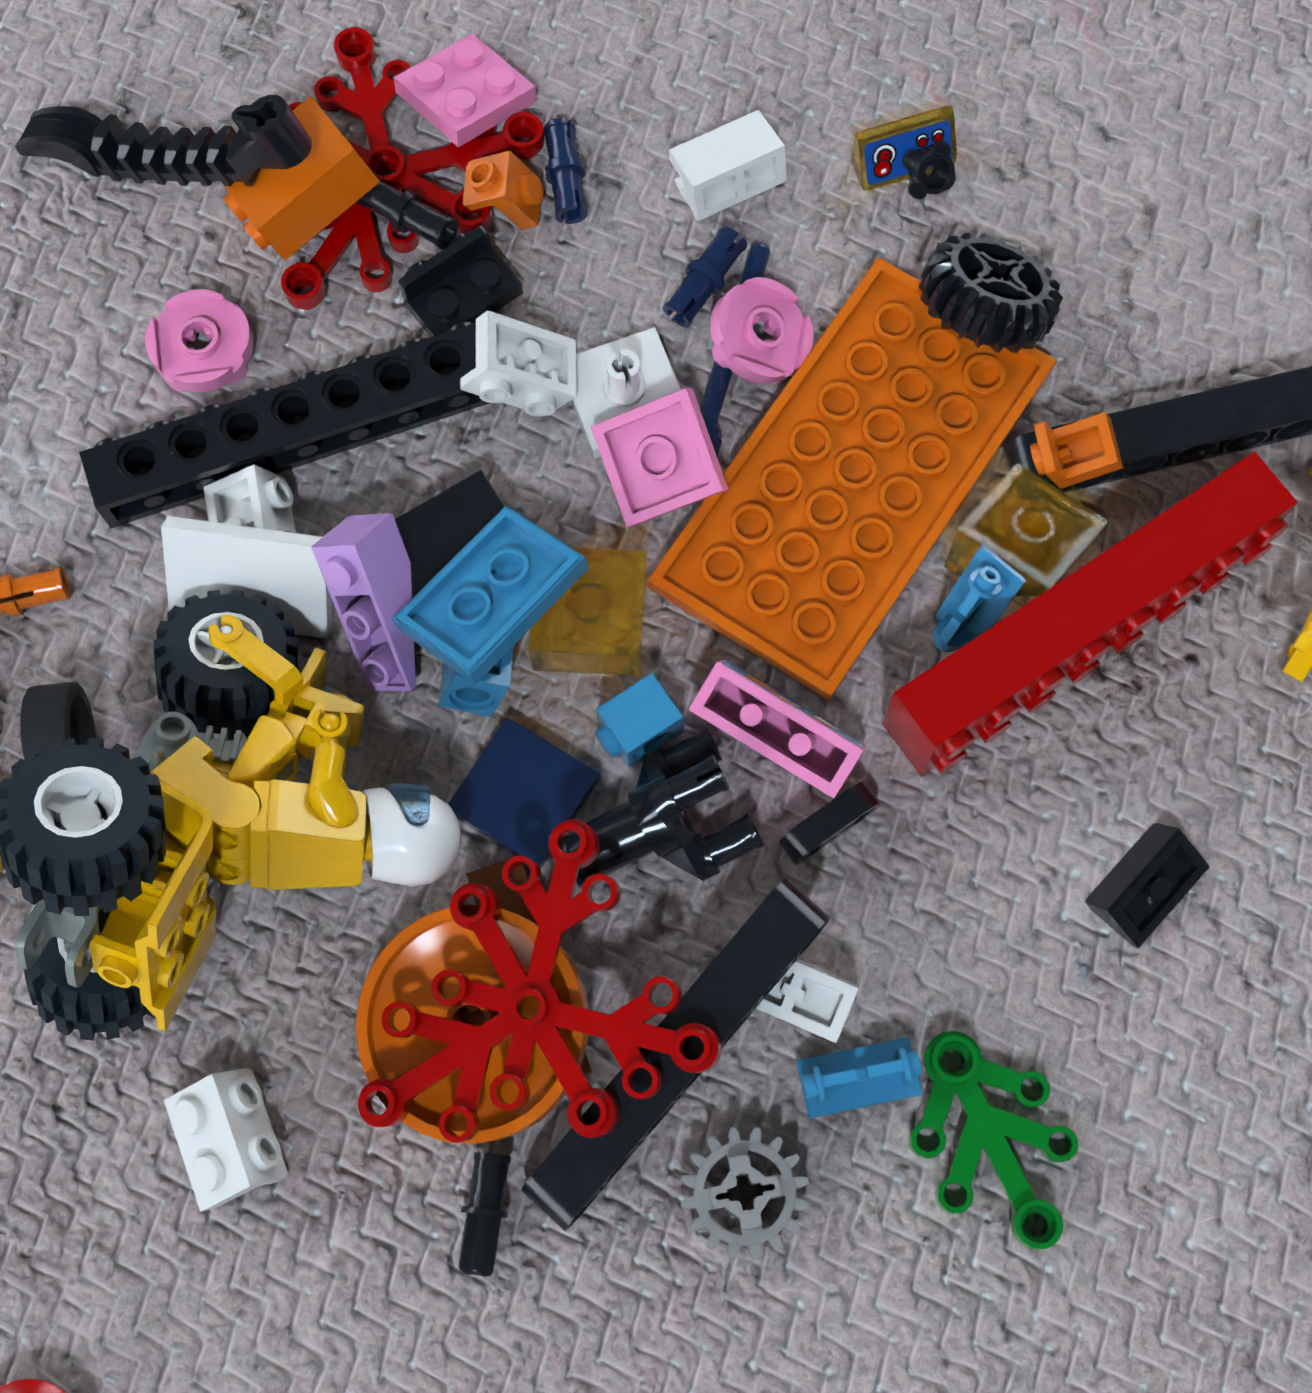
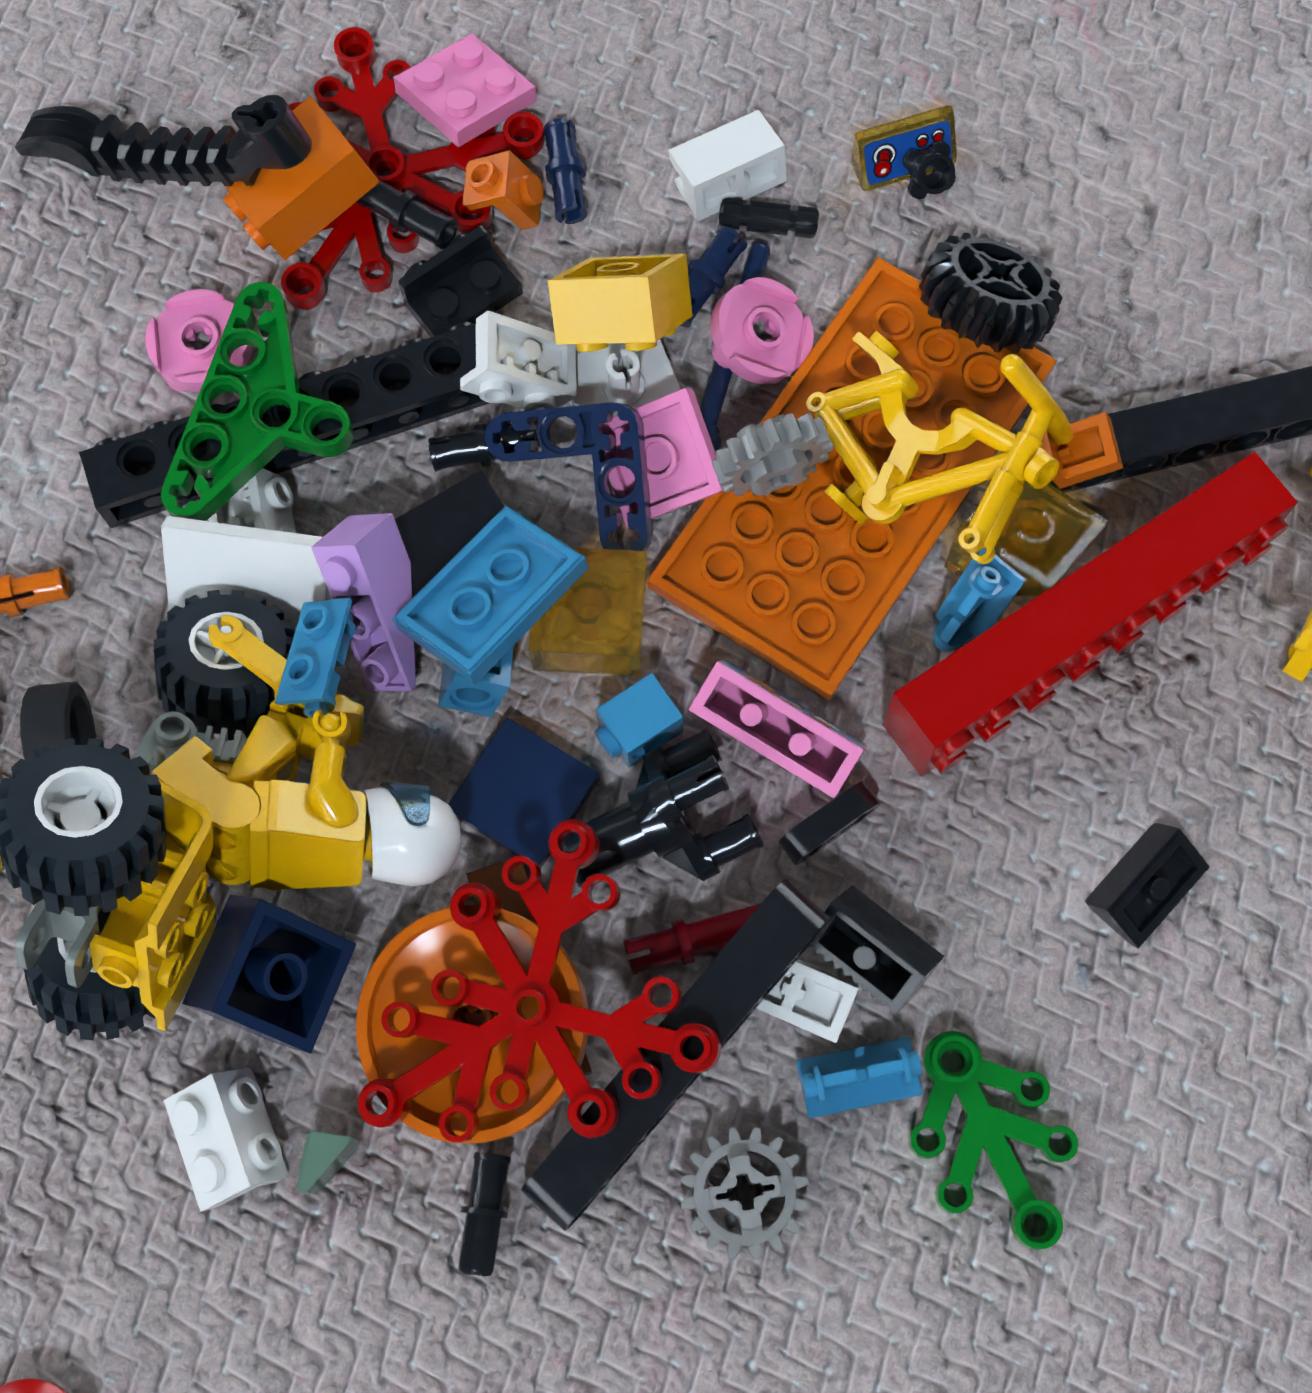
none -> green beam [161,282,354,521]
none -> dark blue brick [182,894,356,1054]
none -> dark azure hinge [275,598,356,718]
none -> sand green slope [296,1130,362,1195]
none -> black pin [428,421,539,472]
none -> dark blue beam [485,402,652,561]
none -> yellow brick [547,254,693,352]
none -> dark red pin [623,903,761,975]
none -> light grey gear [712,413,834,496]
none -> black axle [719,198,819,238]
none -> yellow piece [806,331,1074,565]
none -> black brick [808,885,944,1013]

